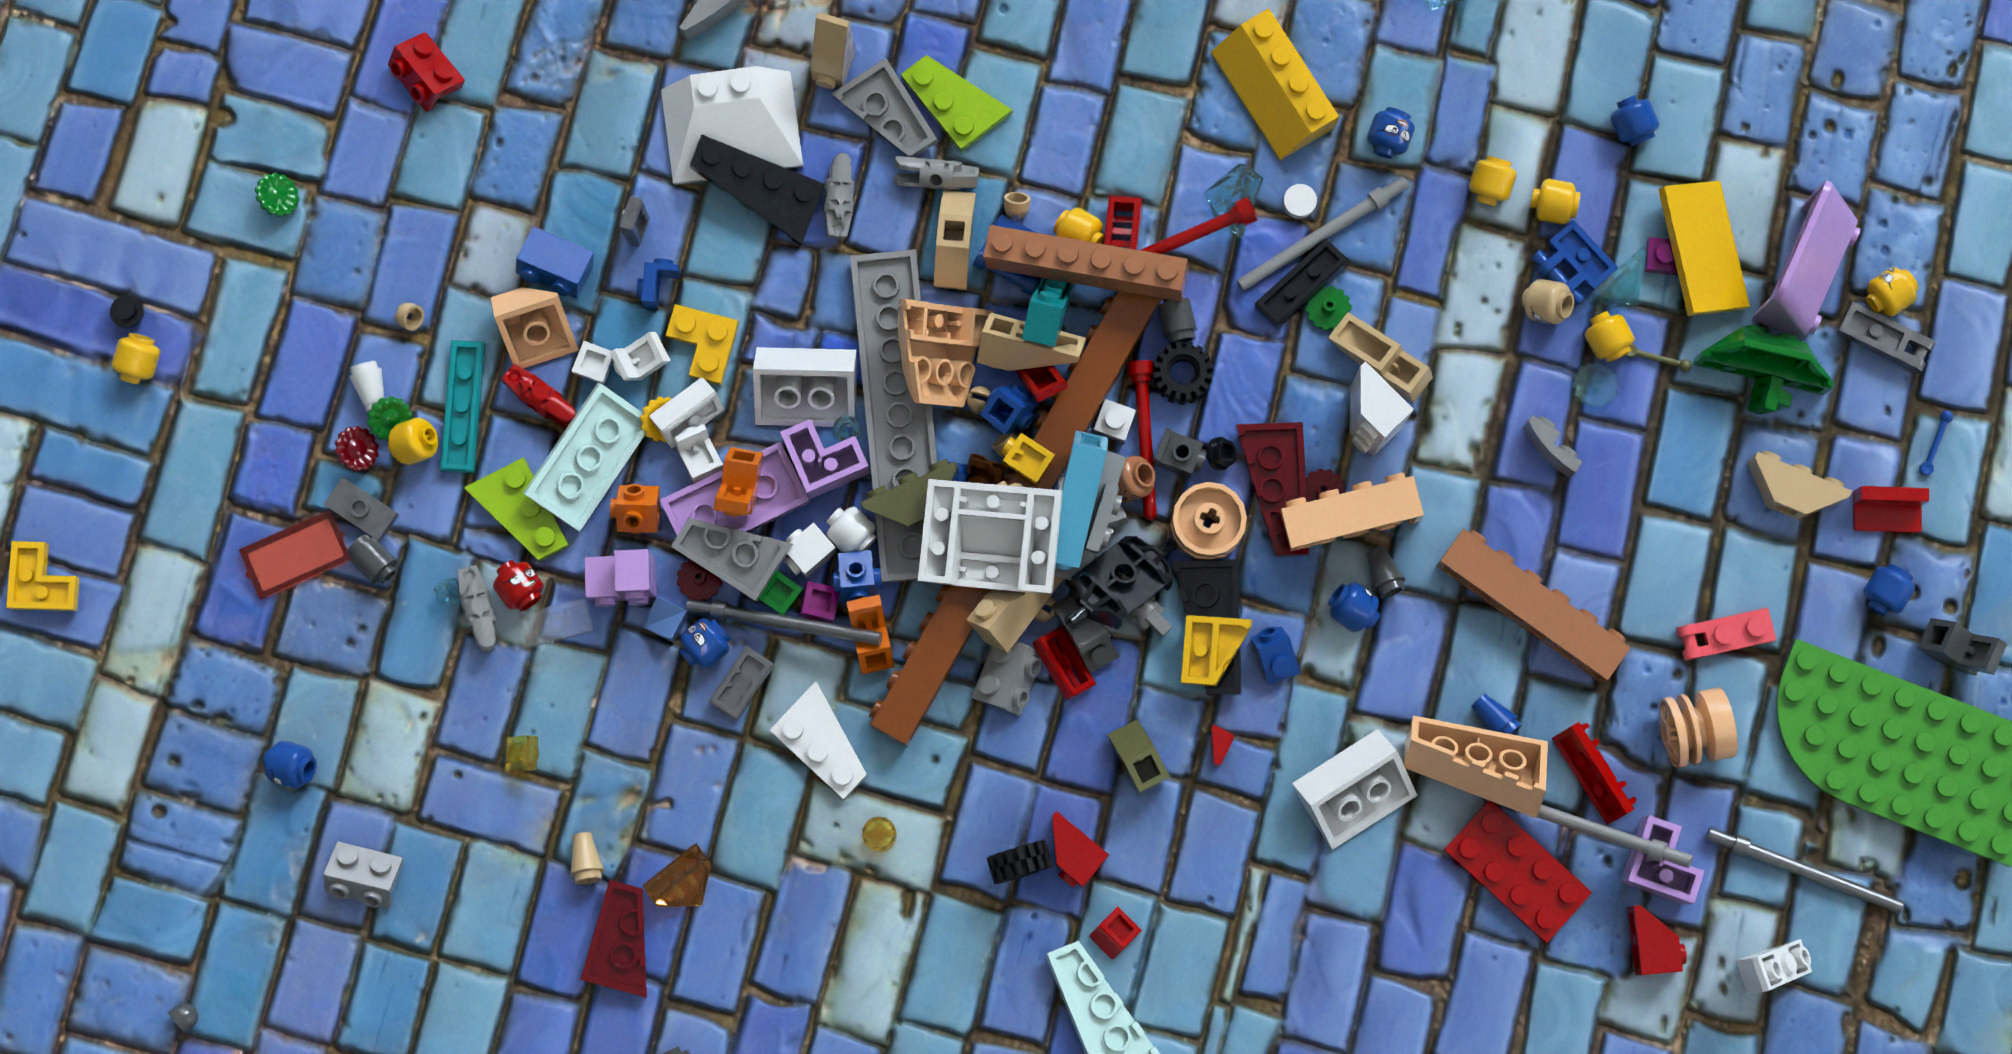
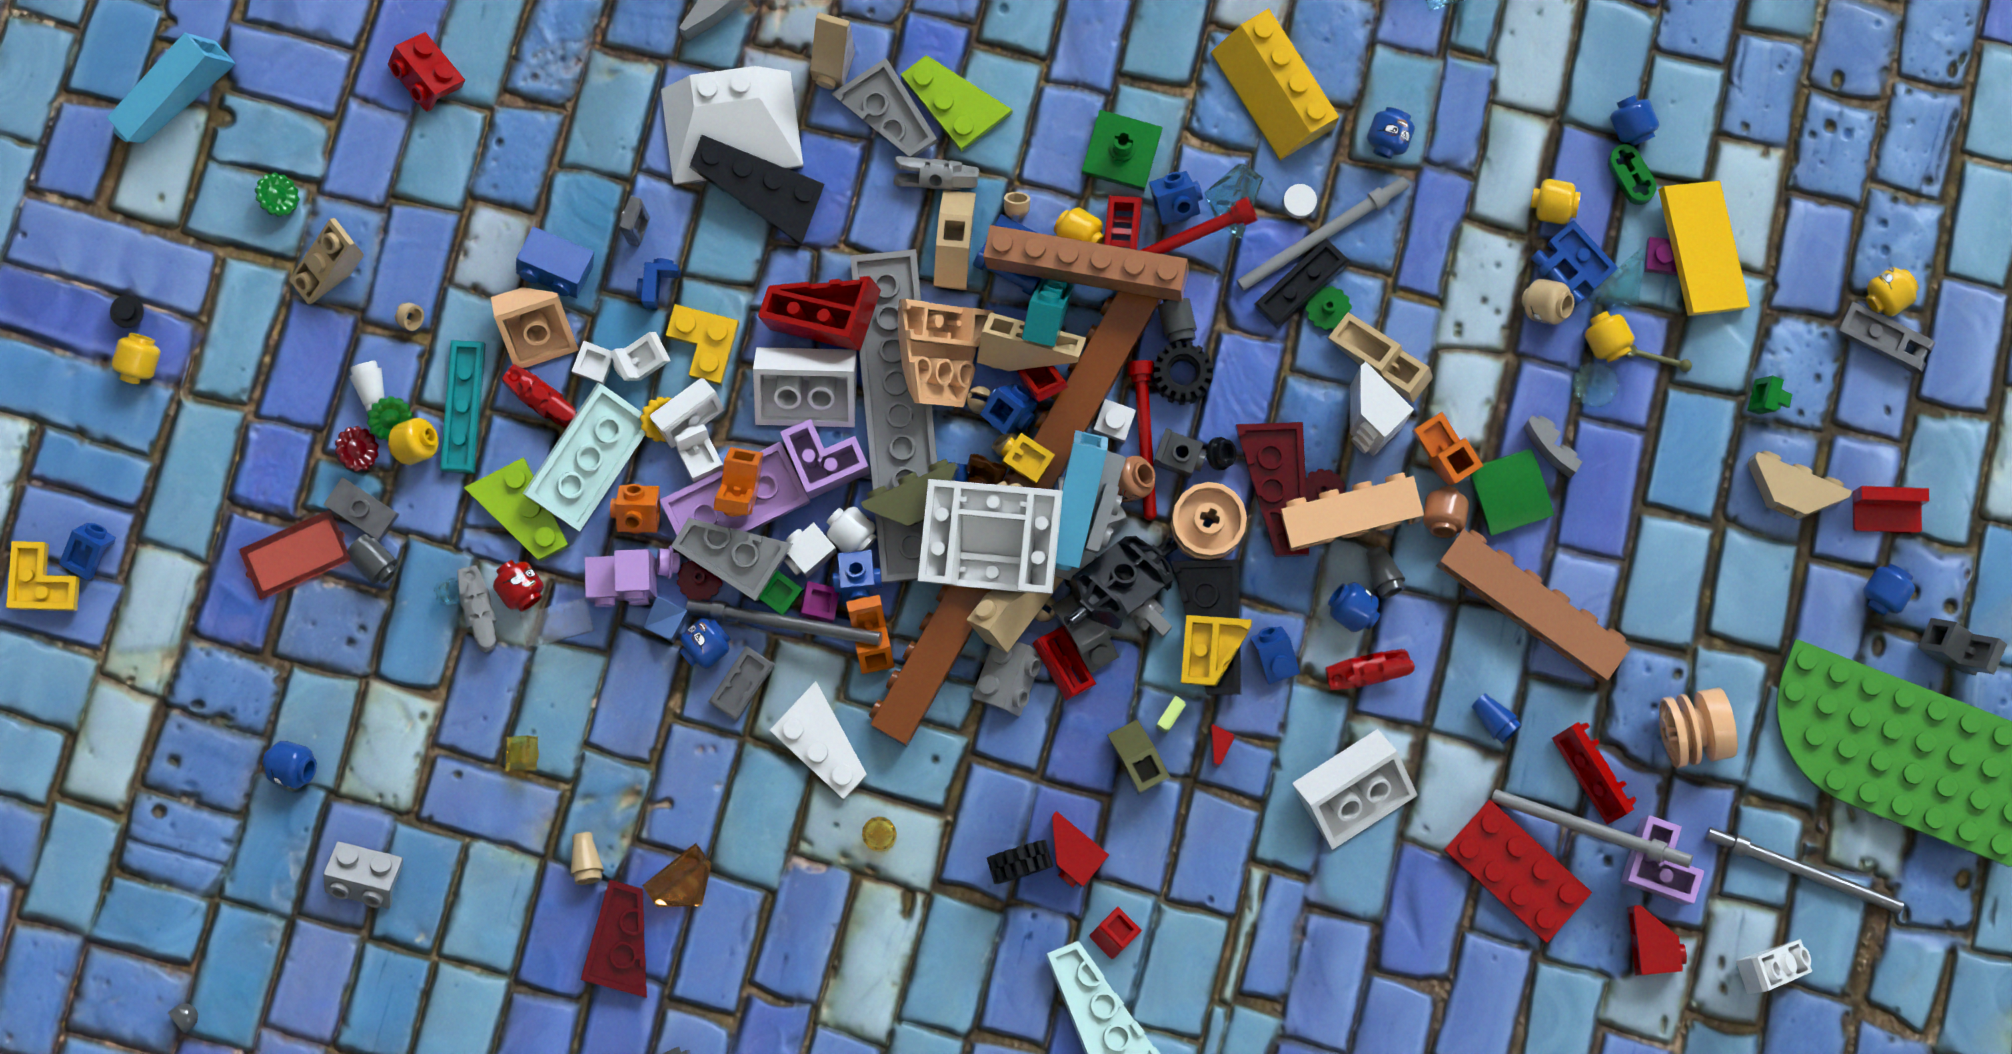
light grey hinge [824,152,855,239] -> none
clear light blue hinge [833,415,862,441] -> none
light nougat wedge [1403,716,1548,818] -> none
yellow head [1469,155,1517,206] -> none
coral plate [1676,608,1777,661] -> none
green wedge [1693,325,1834,396] -> none
lavender windscreen [1752,180,1861,341] -> none
blue hinge [1919,410,1953,476] -> none
none -> blue bracket [59,523,116,580]
none -> medium azure slope [106,32,236,144]
none -> tan slope [289,218,364,305]
none -> lavender plate [656,546,680,579]
none -> red wedge [758,276,881,351]
none -> green tile [1082,110,1163,192]
none -> blue brick [1149,171,1203,225]
none -> yellowish green tile [1156,695,1186,733]
none -> red hinge [1325,648,1415,690]
none -> orange brick [1412,412,1484,485]
none -> nougat head [1423,486,1469,538]
none -> green slope [1469,448,1554,536]
none -> green beam [1608,144,1657,205]

